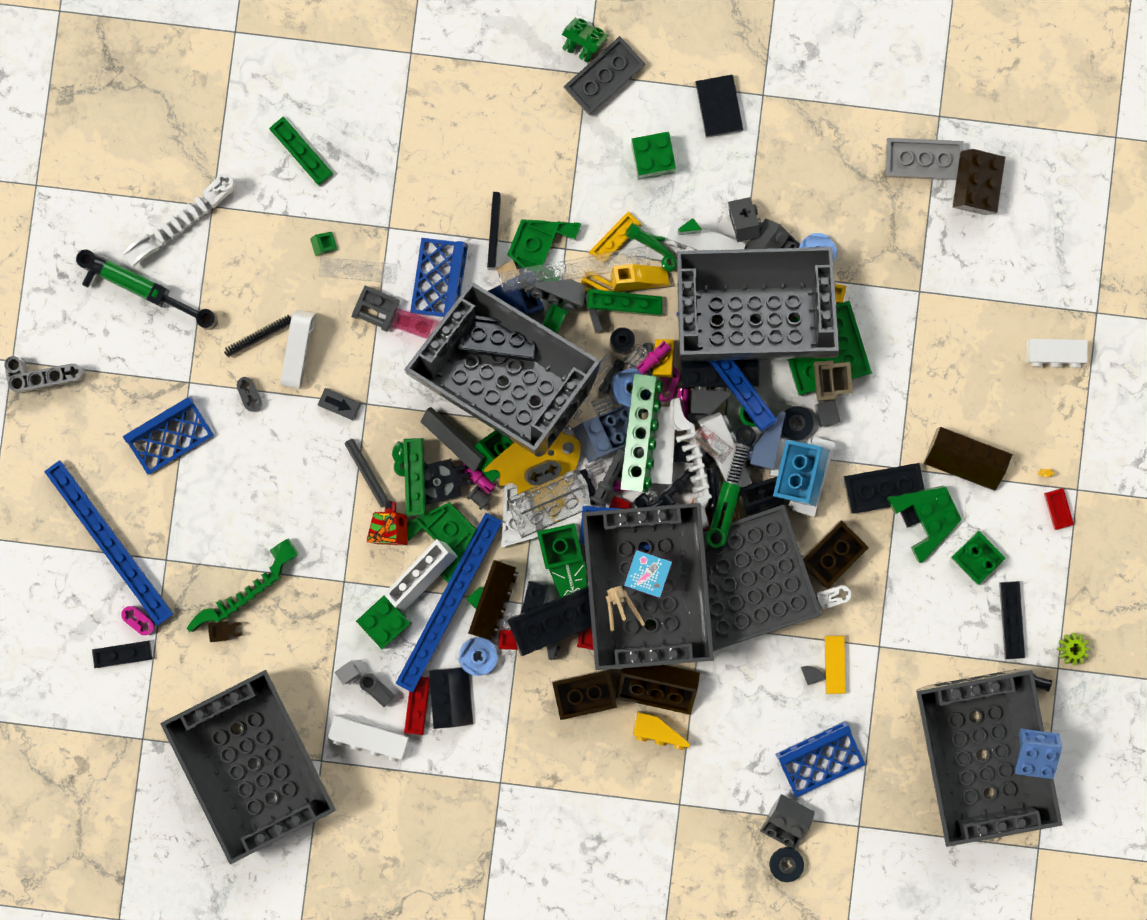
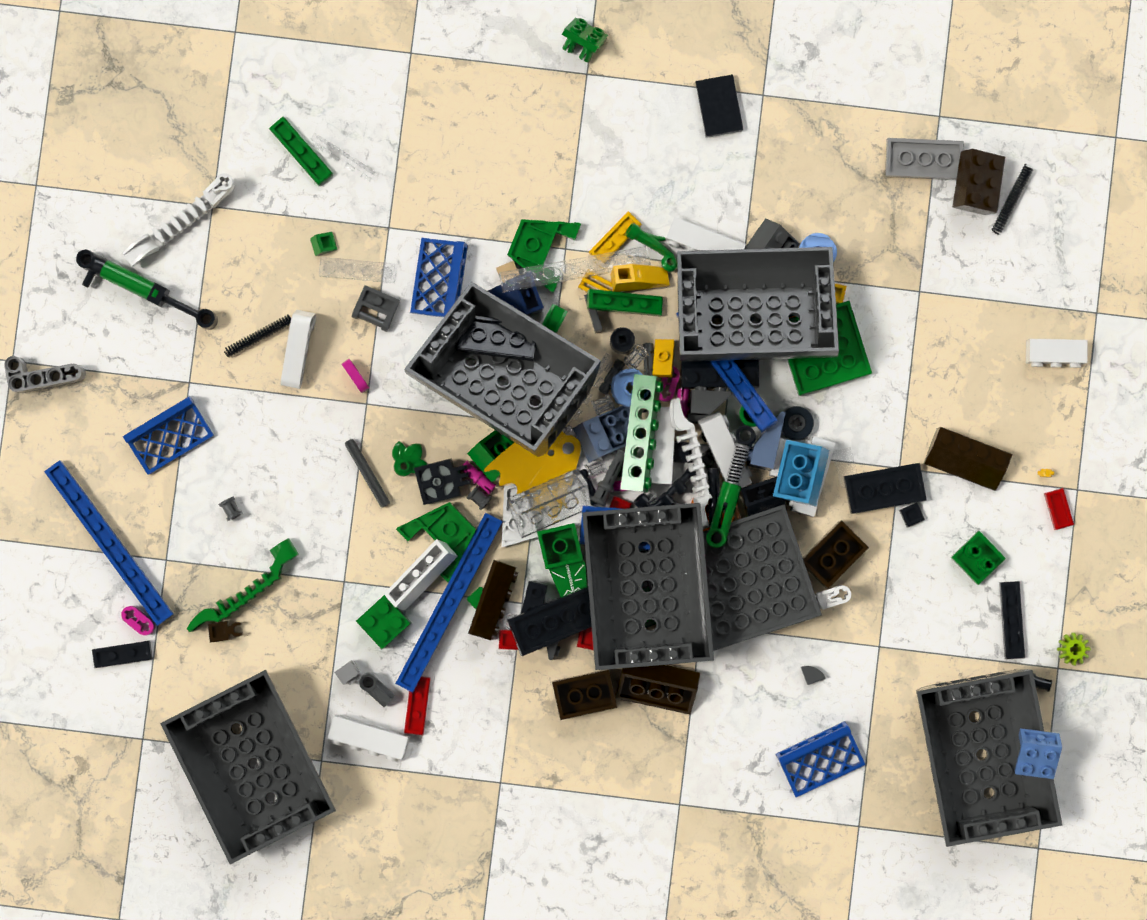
dark grey beam [237,377,262,412] -> none
dark grey tile [318,388,361,421] -> none
torso [367,501,408,546] -> none
clear pink plate [391,308,434,339] -> none
green tile [403,438,426,516] -> none
dark grey tile [420,407,485,472] -> none
black slope [429,667,473,729] -> none
light blue plate [458,637,497,676] -> none
black tile [487,192,501,271] -> none
dark grey beam [524,460,561,486] -> none
dark grey slope [525,279,586,312] -> none
dark grey plate [564,36,645,115] -> none
tan plant [606,586,645,631] -> none
medium azure tile [623,549,673,599] -> none
green brick [631,131,676,180] -> none
yellow slope [632,711,690,750] -> none
dark pink pin [636,341,672,375] -> none
green slope [677,218,702,235] -> none
clear tile [691,424,734,464] -> none
dark grey brick [728,197,762,242] -> none
dark grey slope [760,794,815,849] -> none
black bush [769,847,804,883] -> none
dark tan plate [813,360,853,401] -> none
dark grey brick [814,400,841,427] -> none
yellow tile [824,636,846,694] -> none
green wing [887,486,962,563] -> none
none -> dark grey bush [218,496,243,521]
none -> dark pink beam [342,359,369,393]
none -> black piece [991,164,1034,235]

